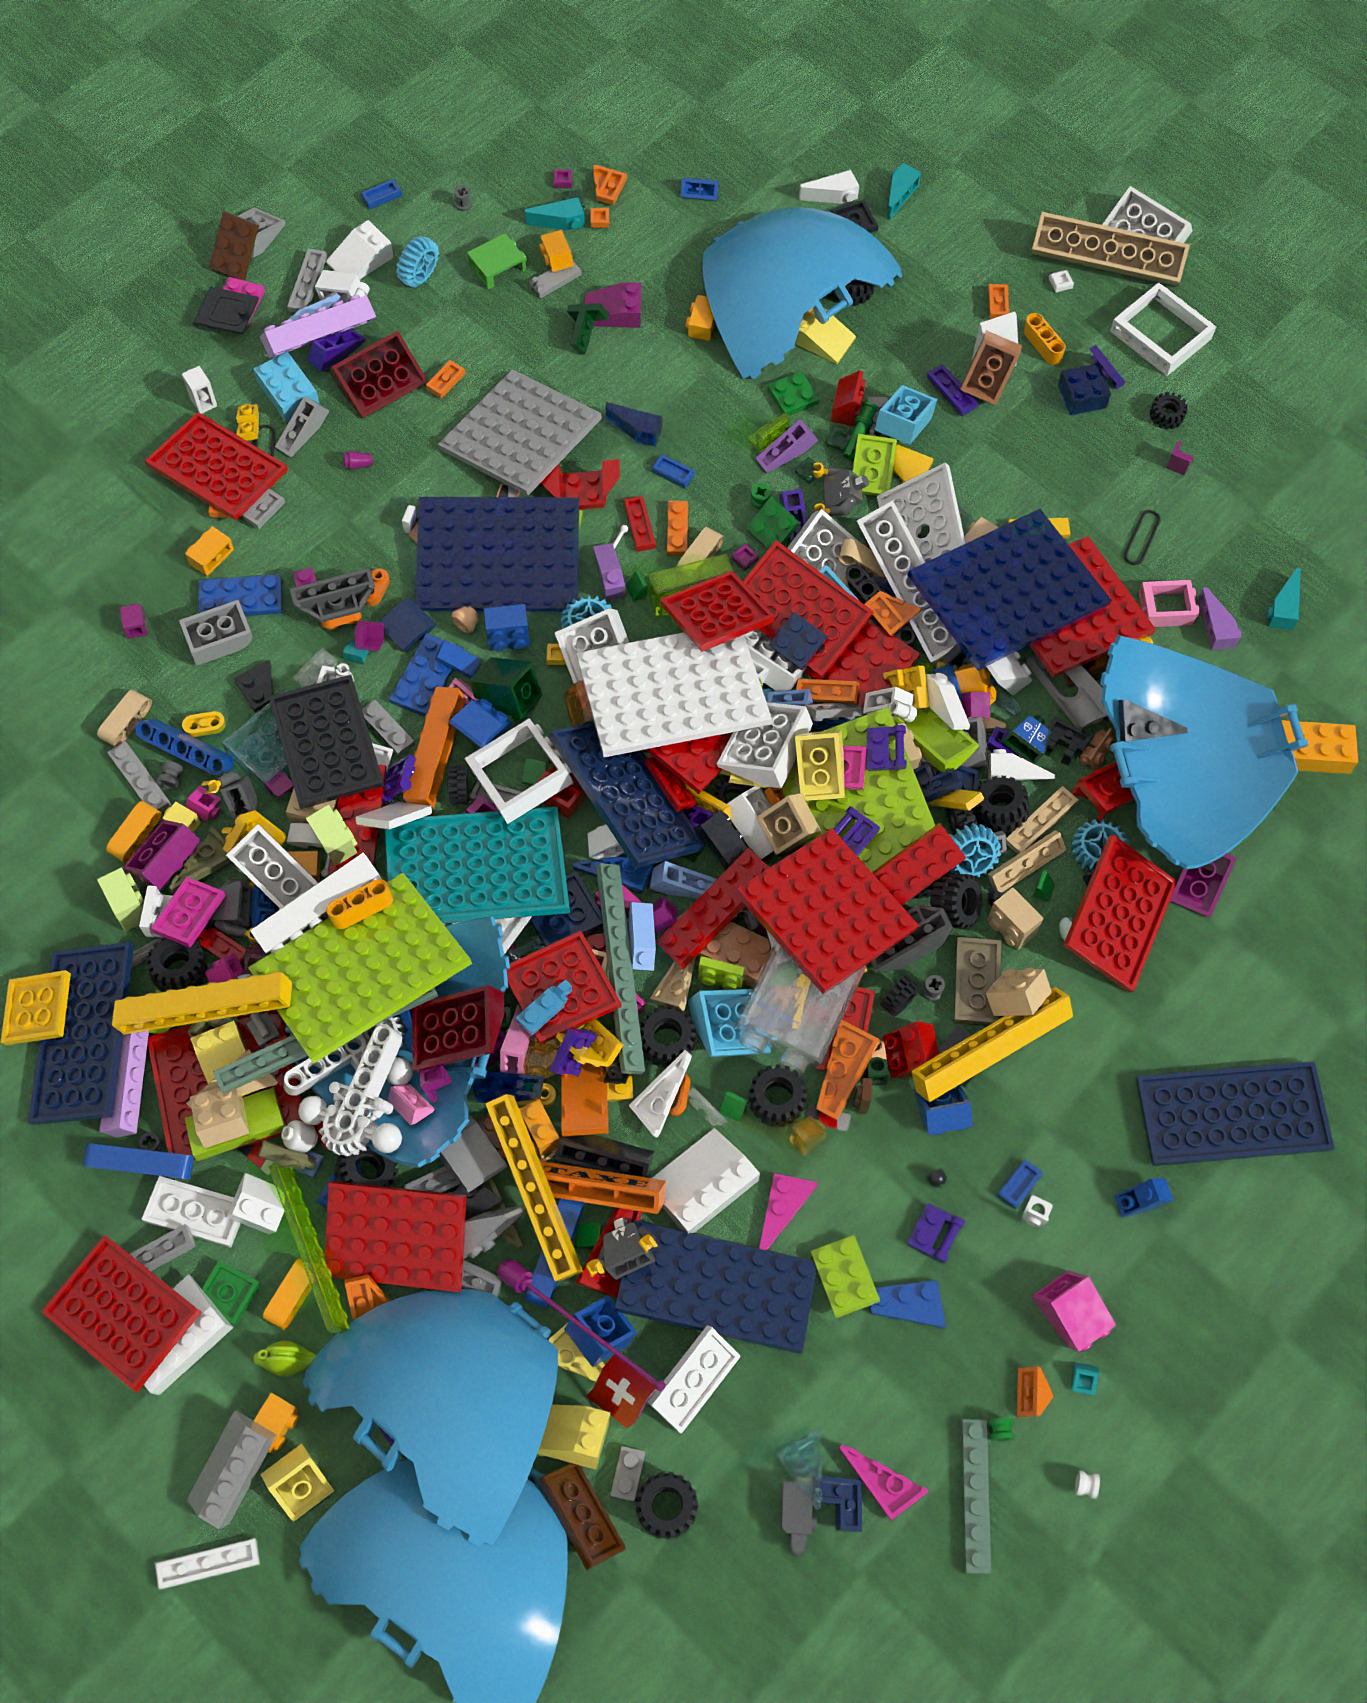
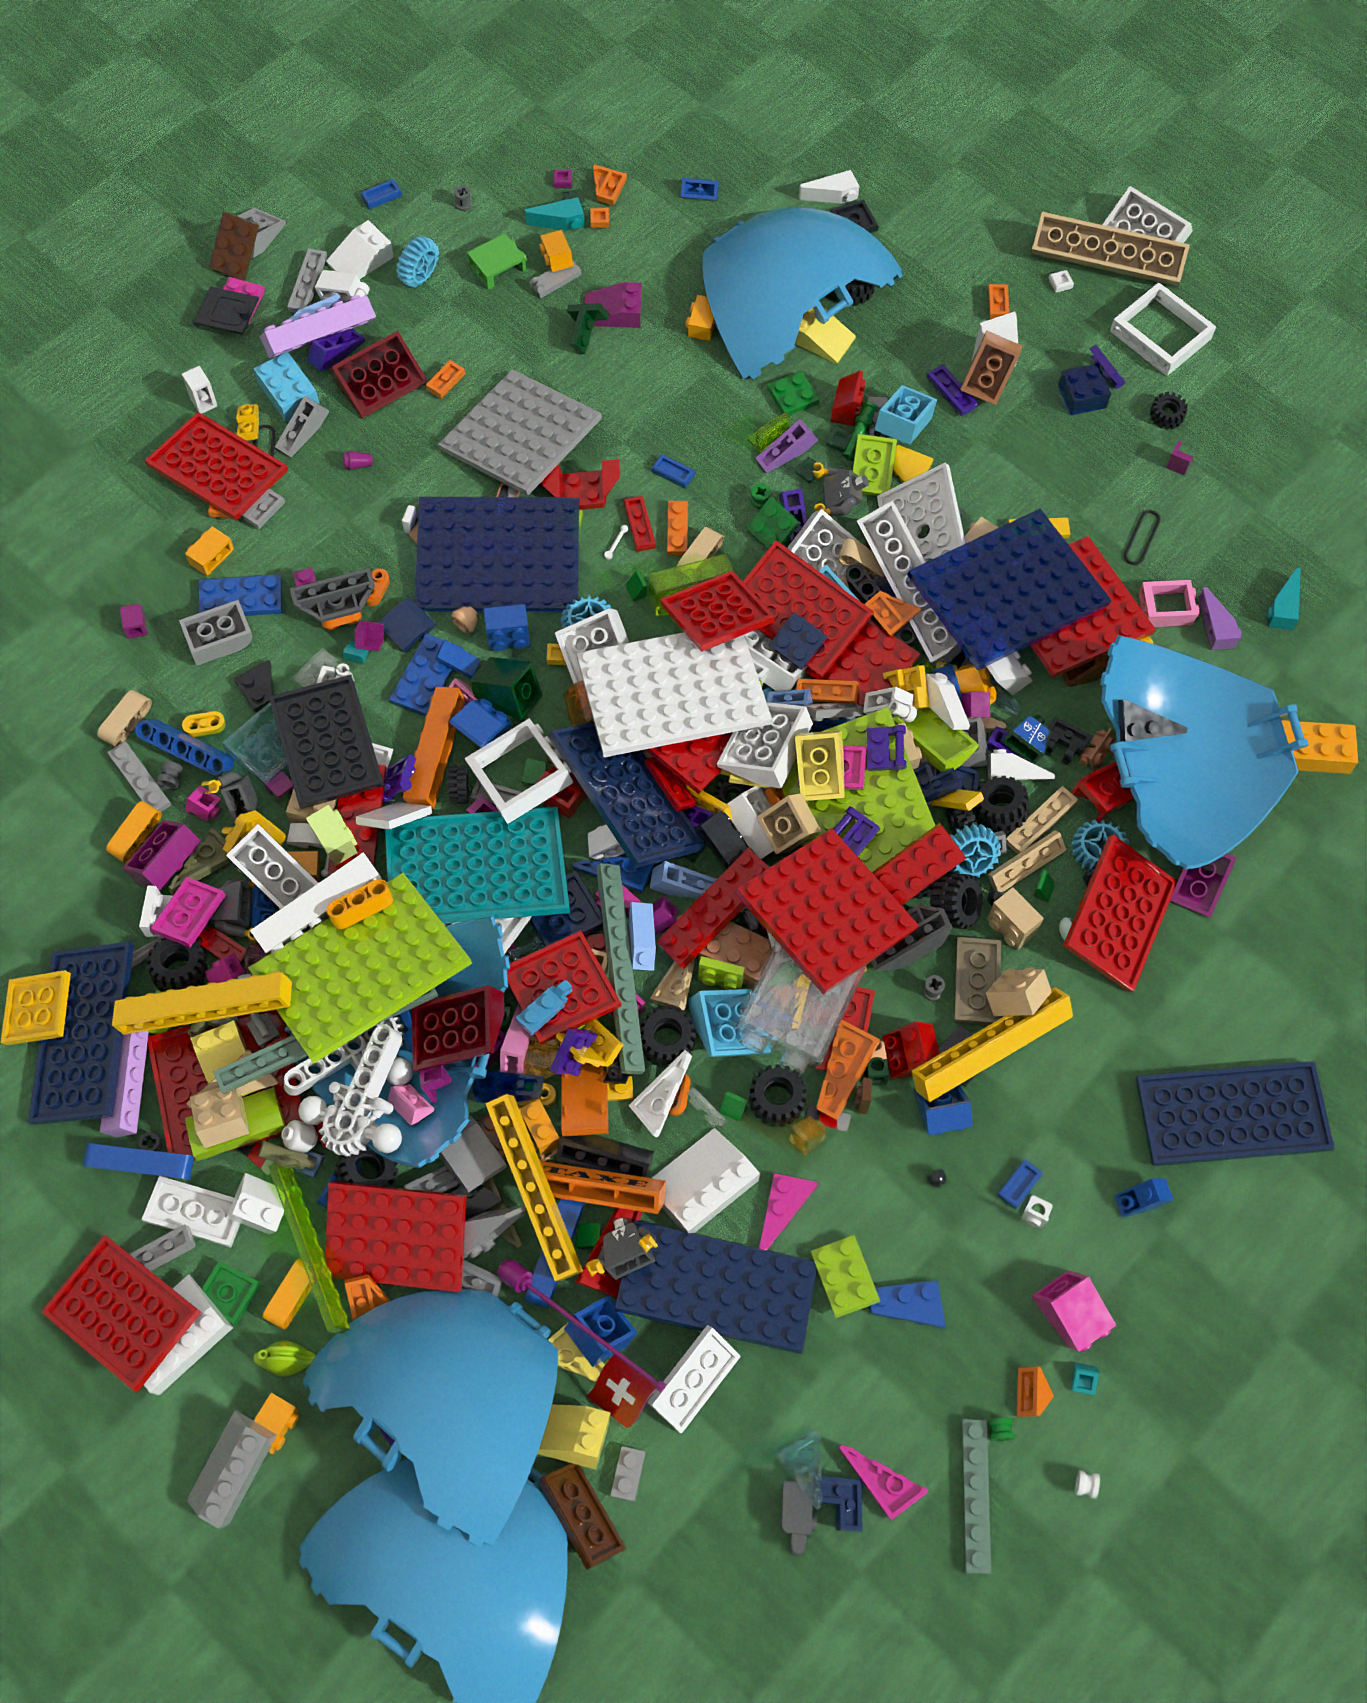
yellowish green brick [97,867,145,932] -> none
white tile [155,1538,260,1590] -> none
light yellow brick [163,802,201,832] -> none
light yellow slope [260,1444,334,1522] -> none
light grey plate [362,700,415,757] -> none
medium lavender slope [593,543,625,601] -> none
clear blue slope [605,402,663,447] -> none
black tyre [636,1472,698,1540] -> none
magenta tile [731,543,759,571] -> none
black tyre [880,975,921,1017] -> none
teal slope [887,163,921,220] -> none
dark purple plate [907,1203,965,1264] -> none
light orange beam [1023,313,1066,365] -> none
light grey panel [1026,655,1112,730] -> none

